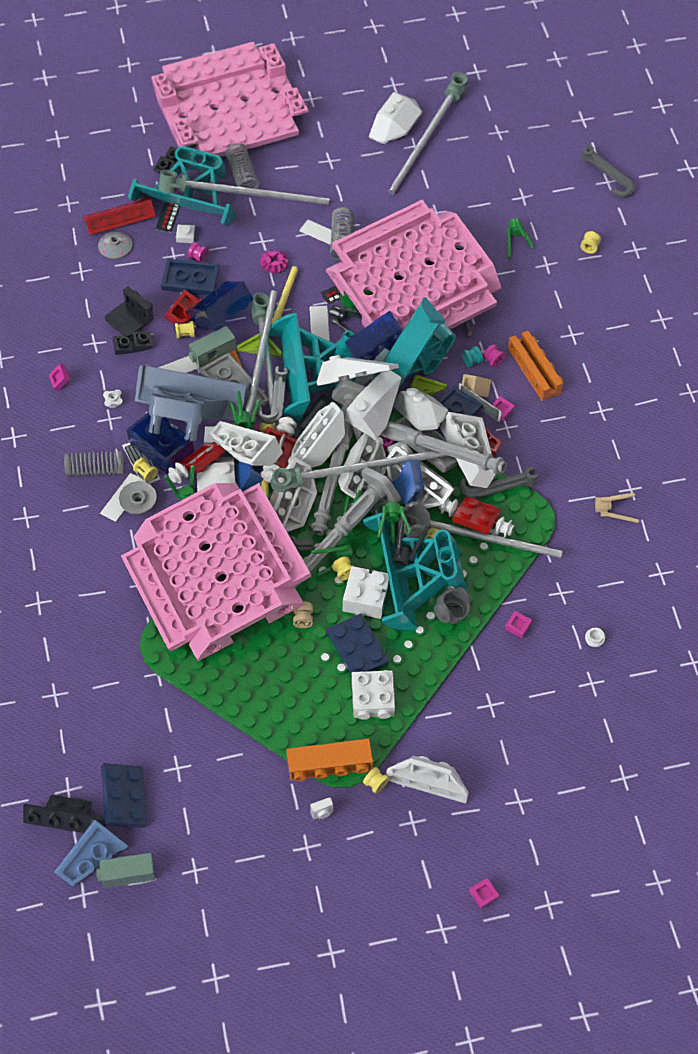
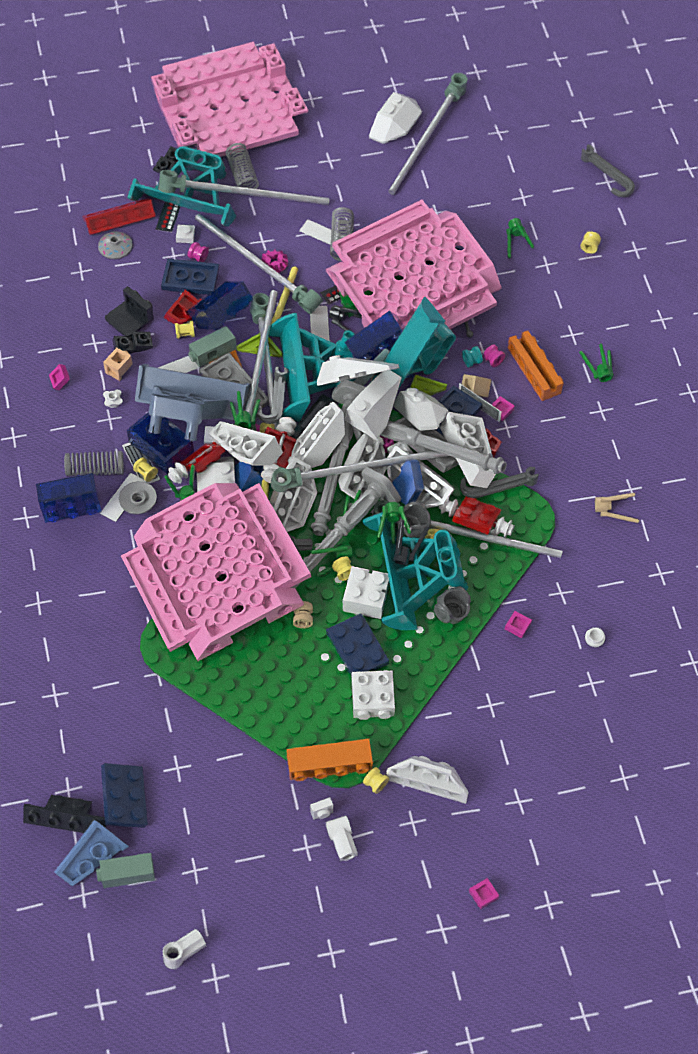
none -> clear blue brick [36,473,102,523]
none -> light nougat brick [103,348,132,381]
none -> white piece [163,929,206,969]
none -> flat silver piece [195,214,323,314]
none -> white piece [326,816,357,861]
none -> green plant [579,343,614,382]

